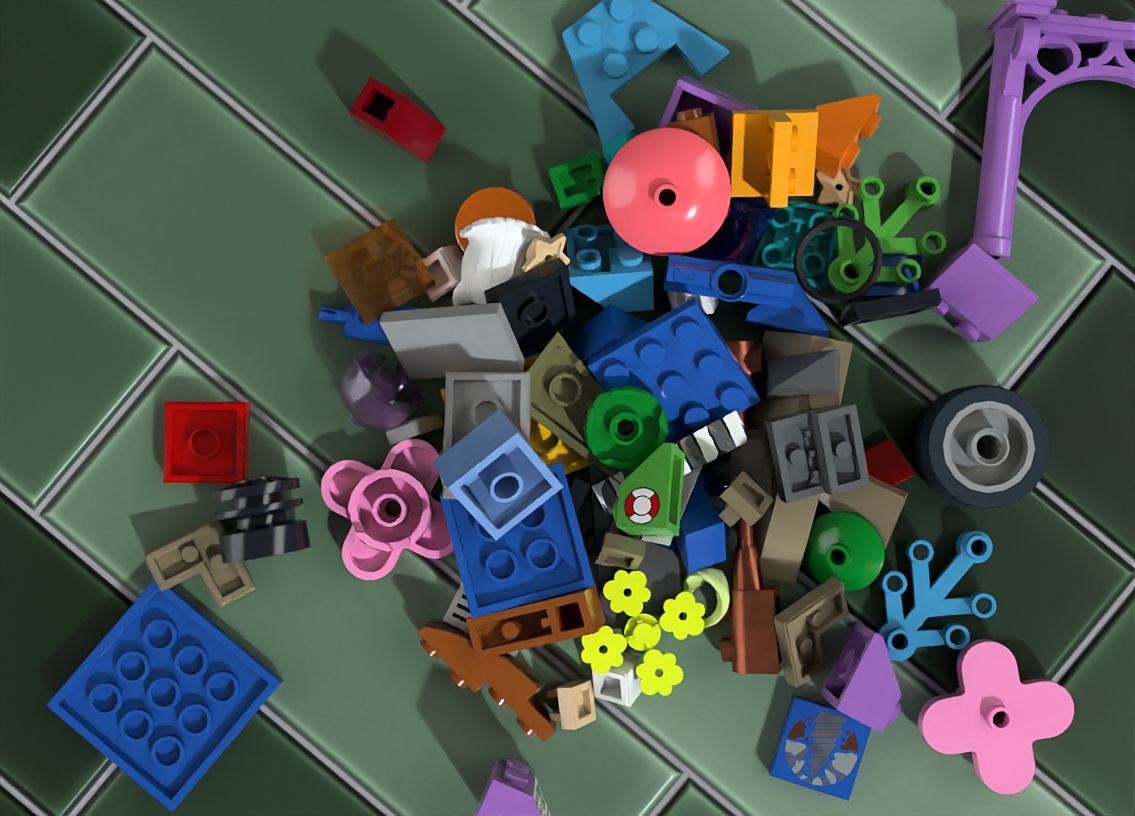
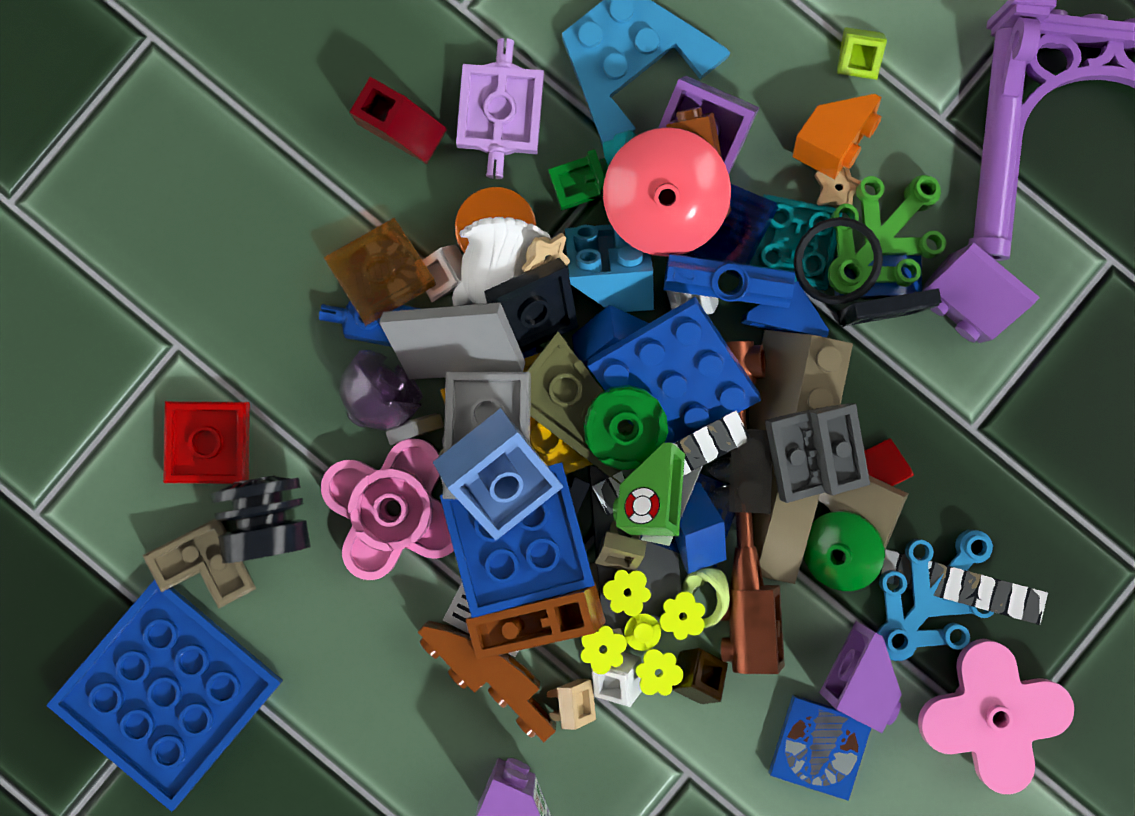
dark tan tile [718,471,773,527] -> none
light orange bracket [729,109,819,208] -> none
dark grey slope [764,349,840,401] -> none
dark tan tile [773,576,849,688] -> none
wheel [912,385,1050,509] -> none
none -> lavender plate [456,38,544,179]
none -> dark brown slope [672,648,728,704]
none -> lime slope [837,27,887,80]
none -> sticker [878,549,1048,625]

